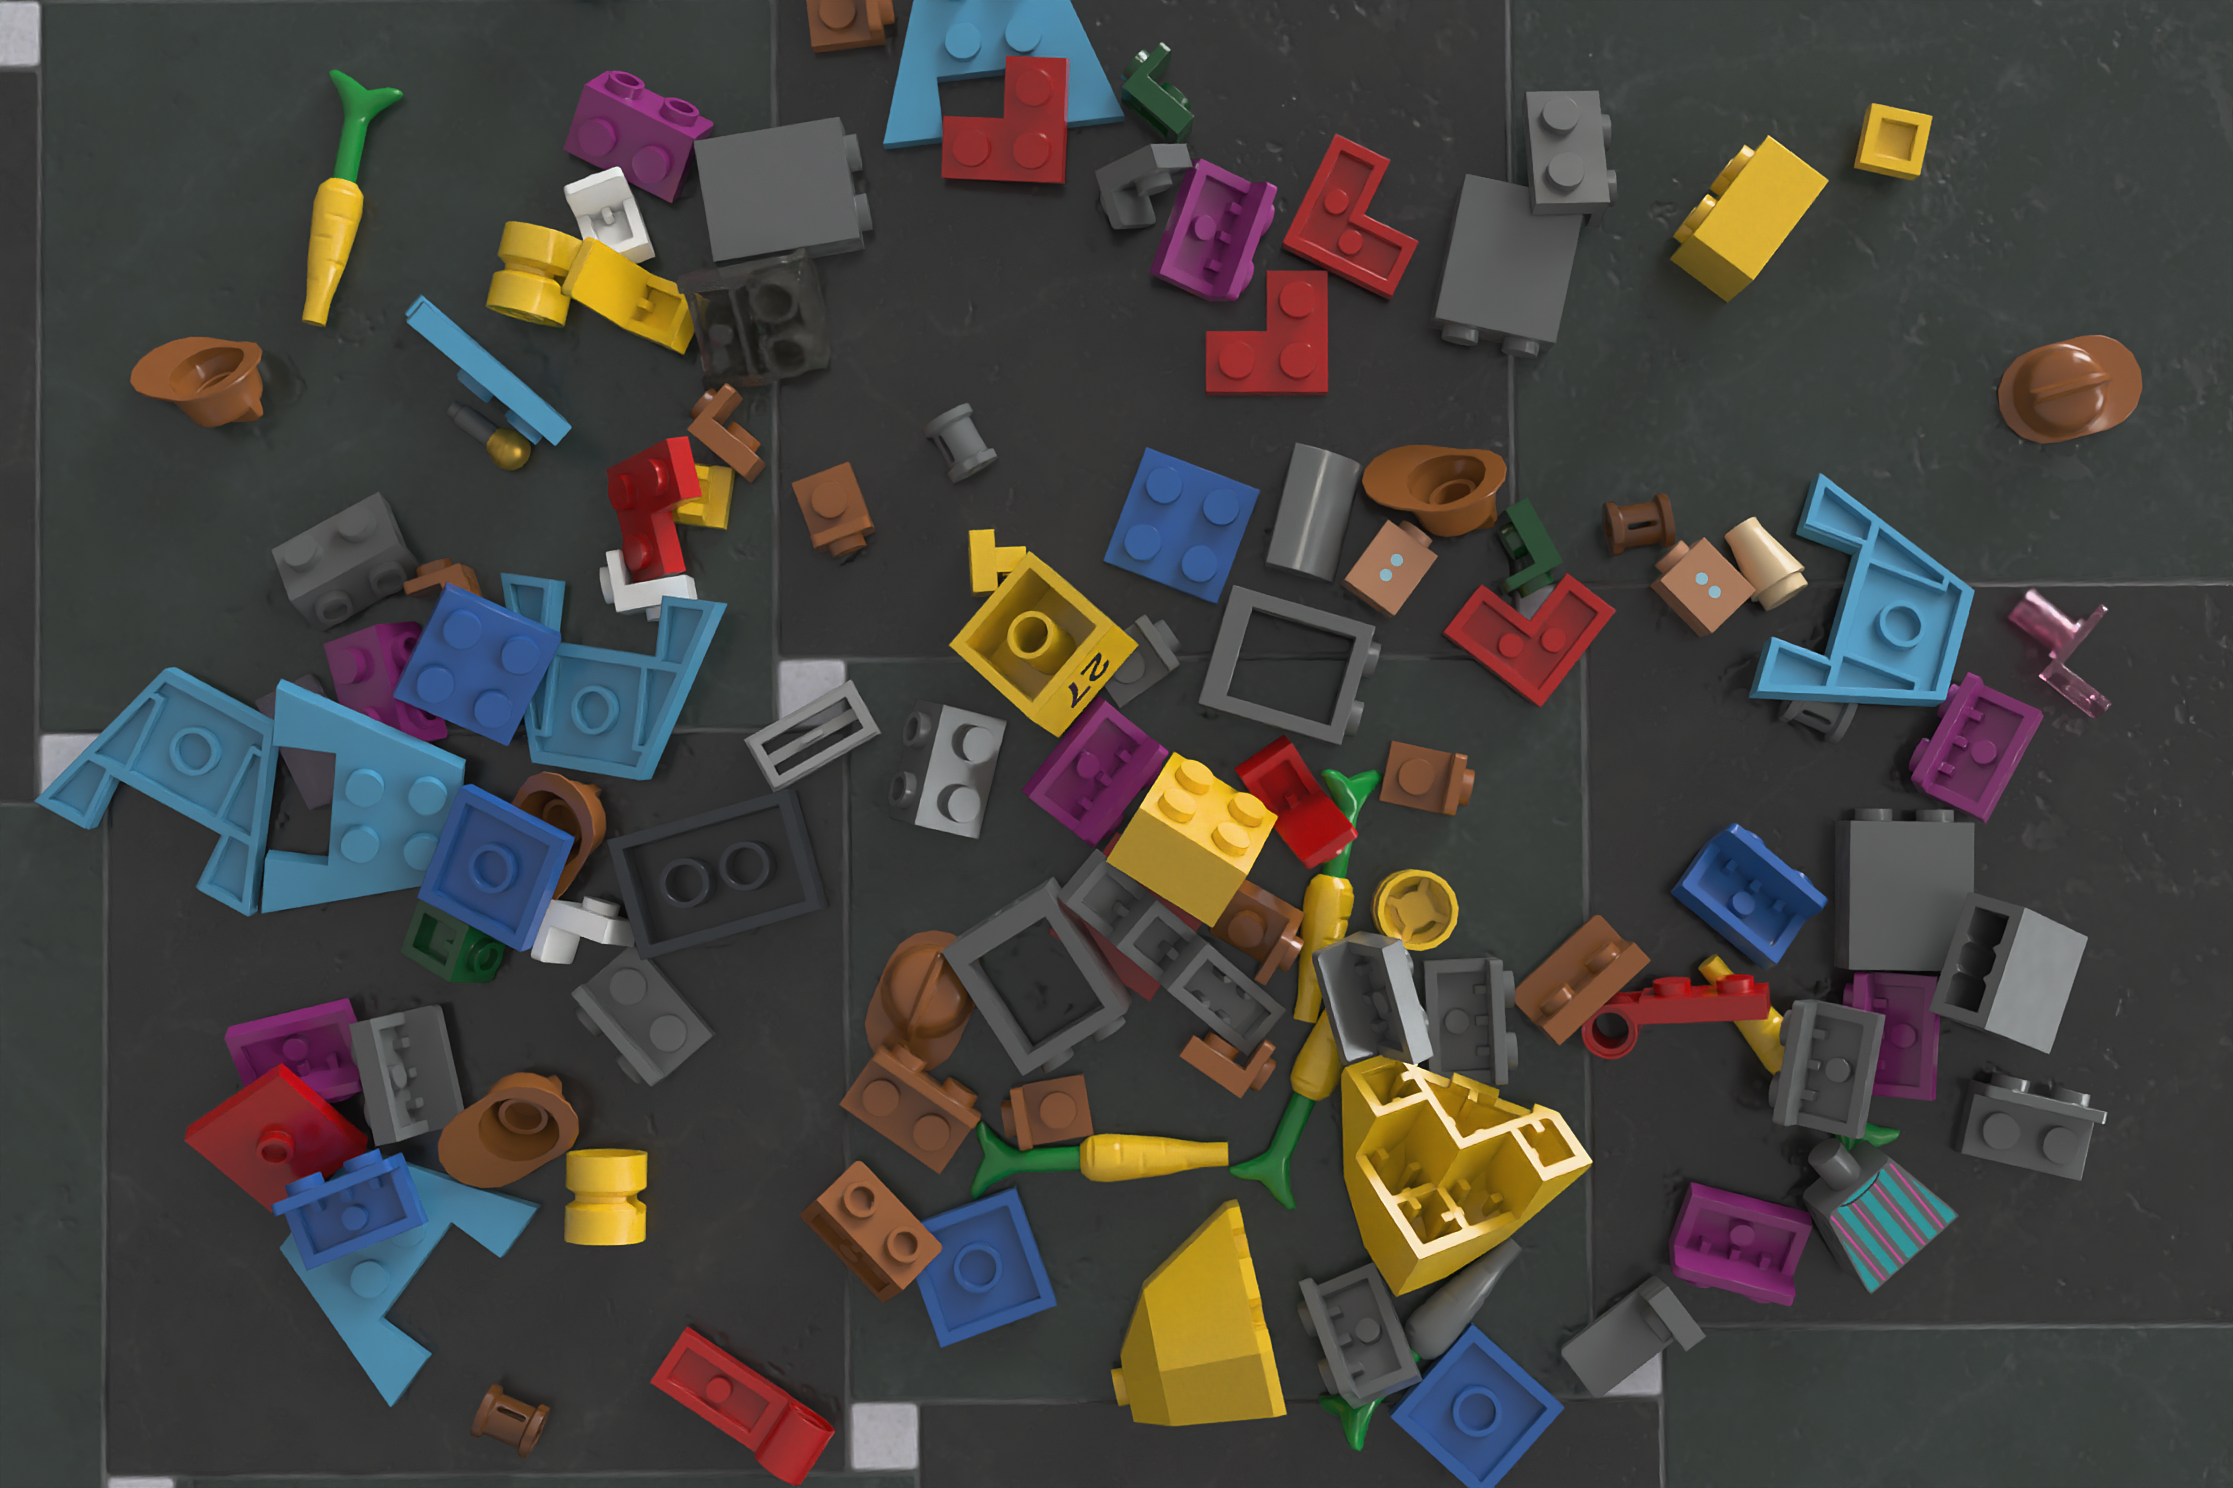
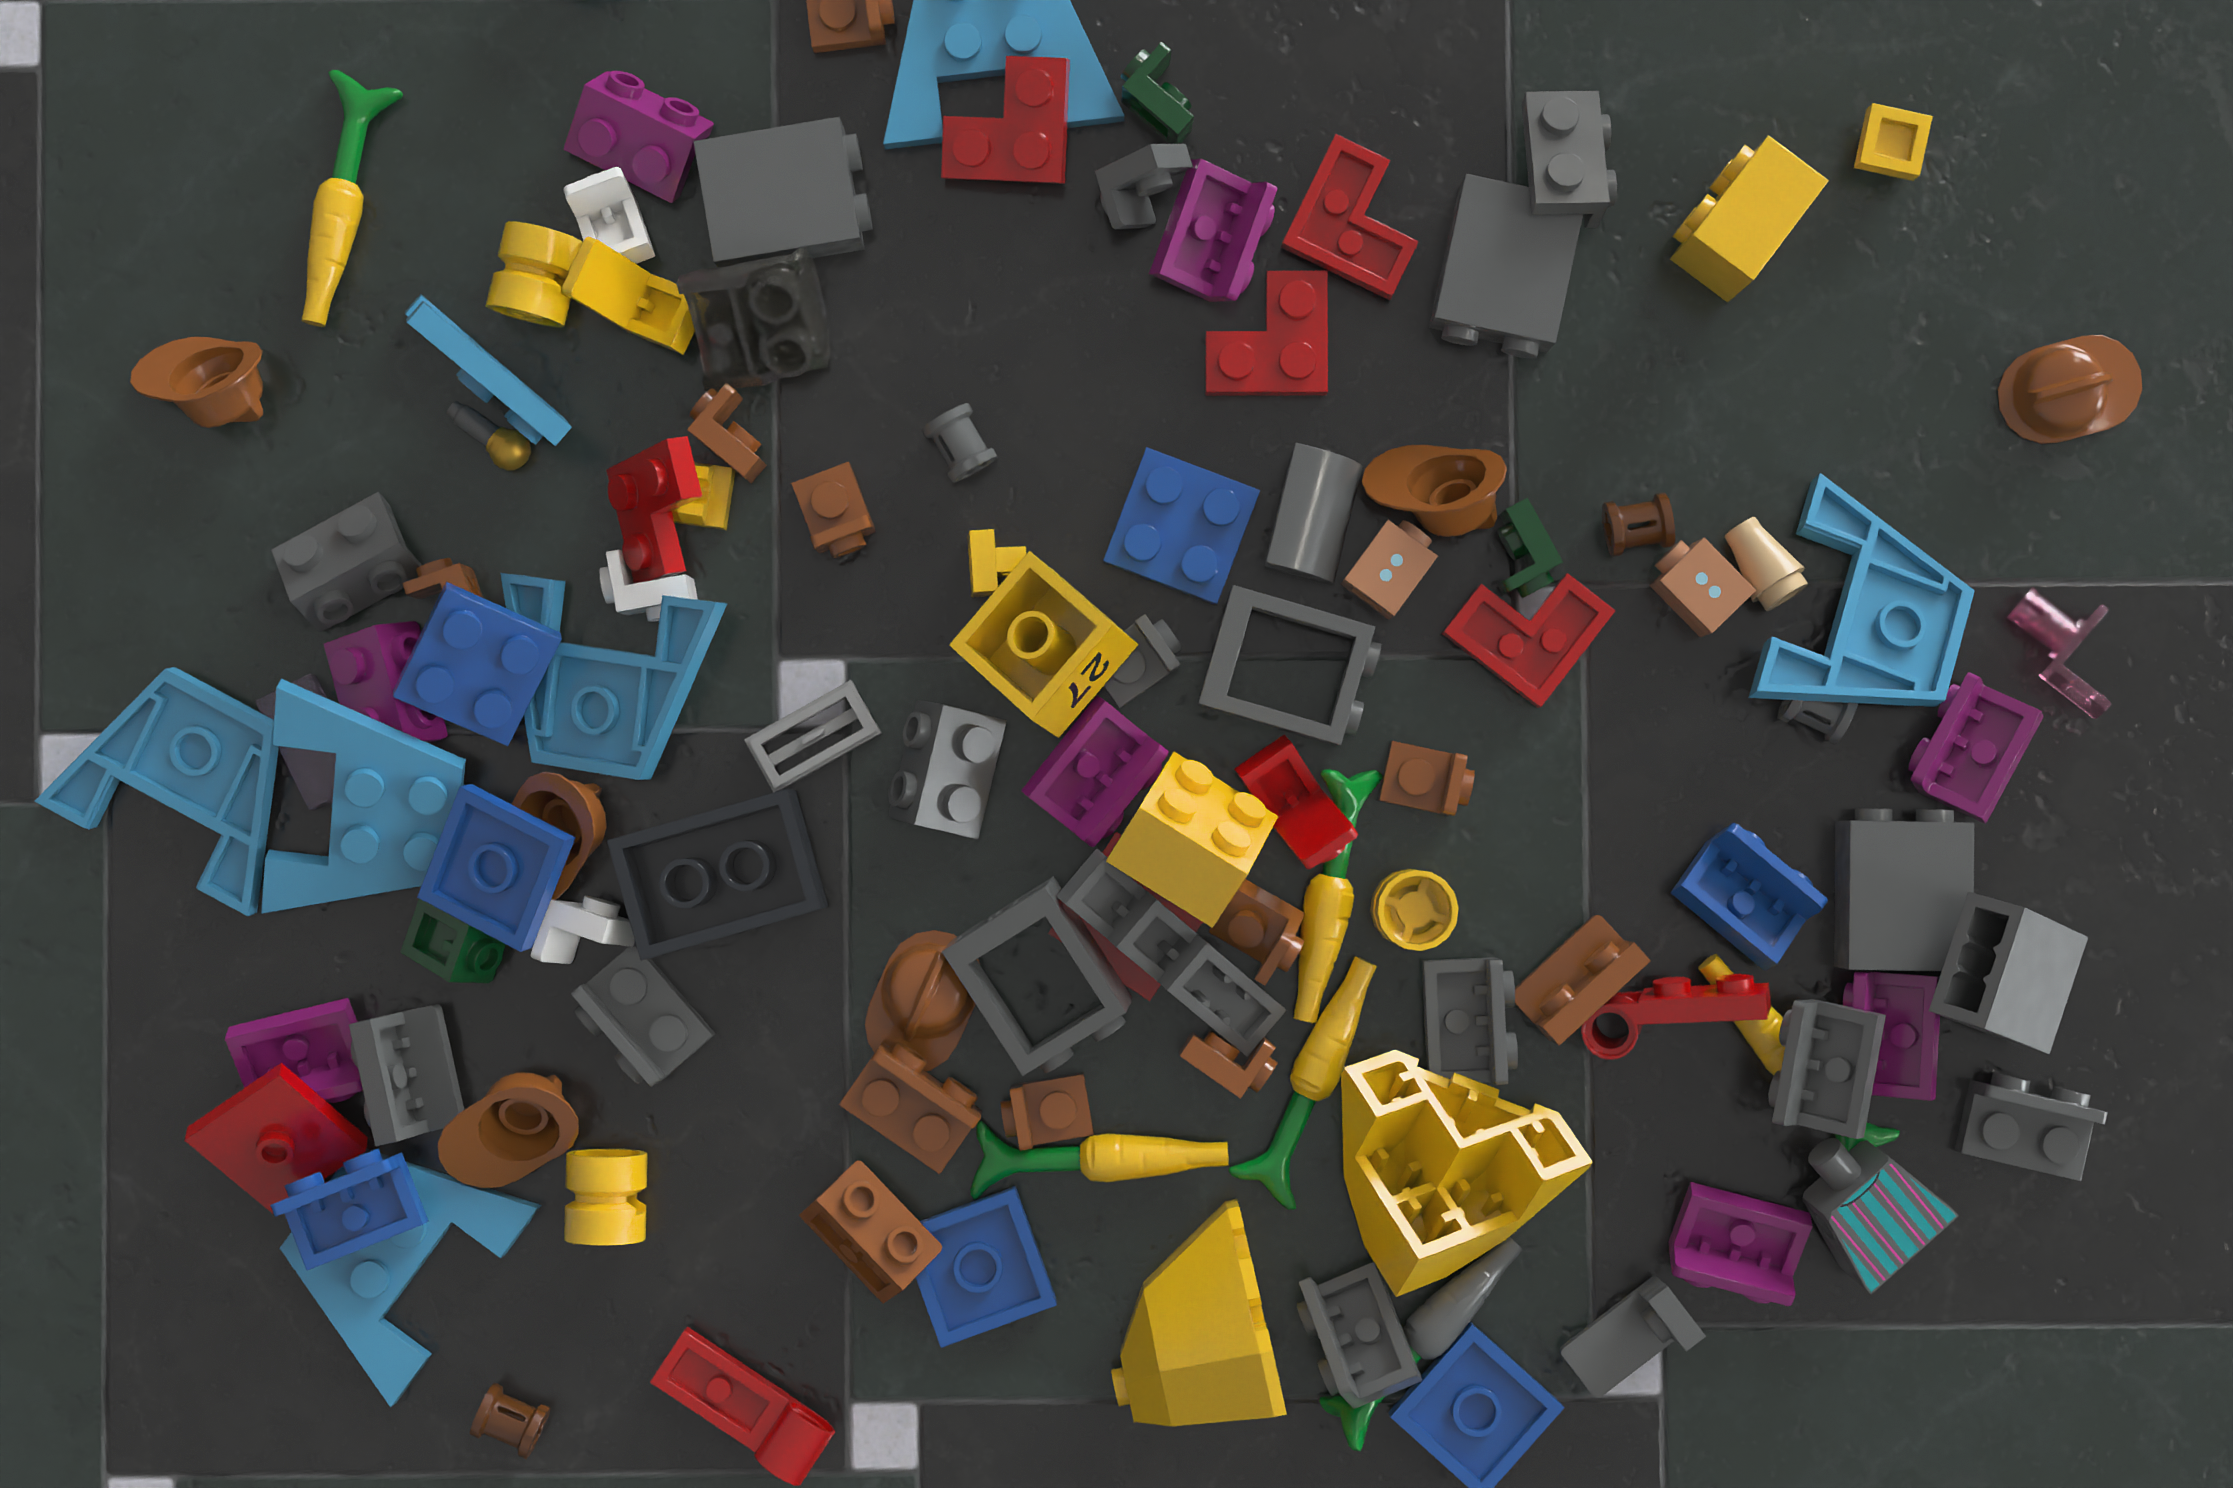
dark grey bracket [1312,931,1434,1067] -> none

